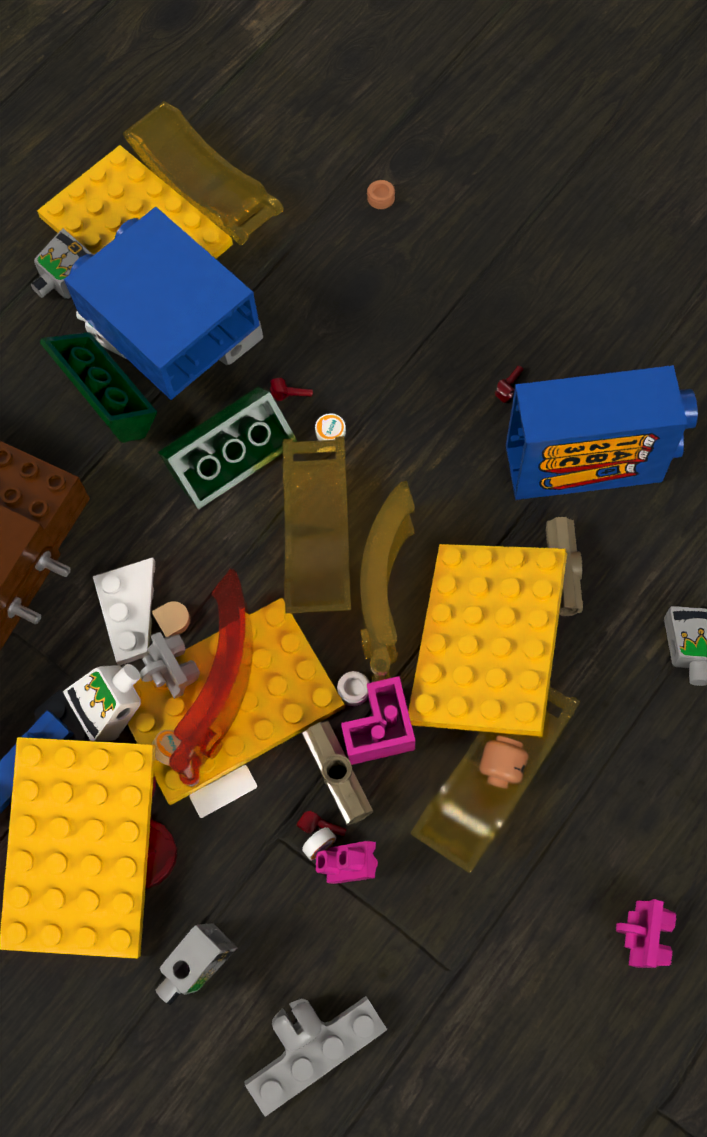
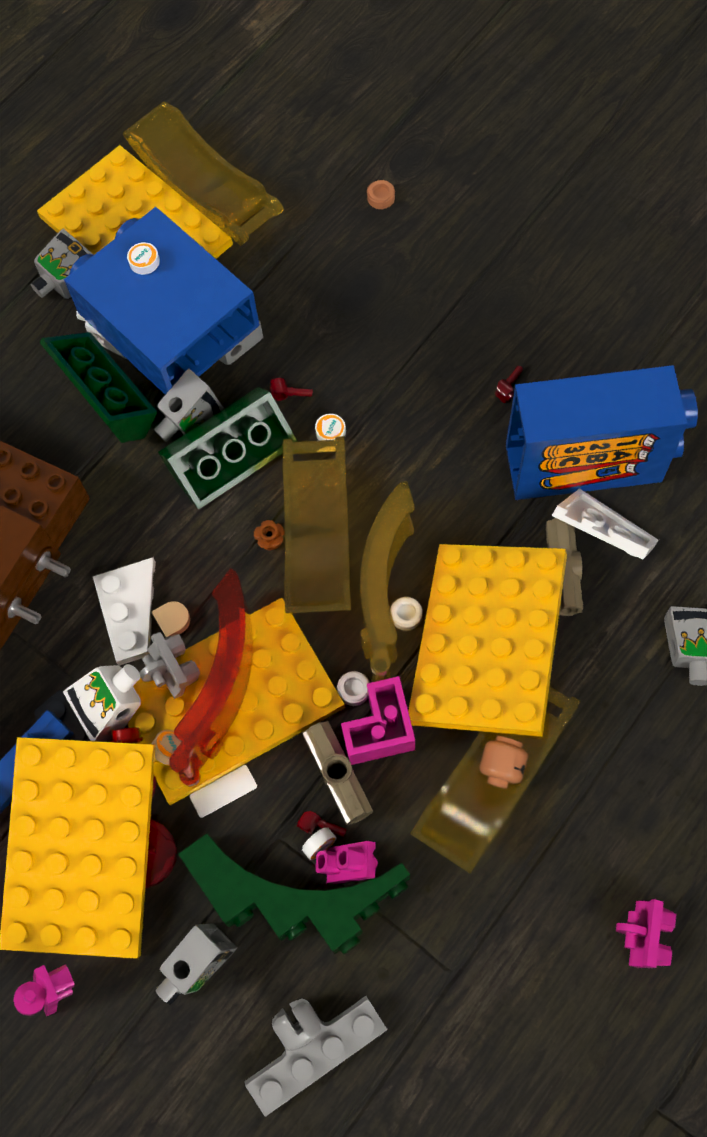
none -> dark pink hips [13,964,75,1017]
none -> red plate [110,727,143,744]
none -> white tile [127,242,160,275]
none -> light grey torso [153,368,224,442]
none -> dark green arch [178,834,410,955]
none -> dark orange plate [254,520,285,550]
none -> white tile [390,597,422,631]
none -> white wing [552,488,658,559]

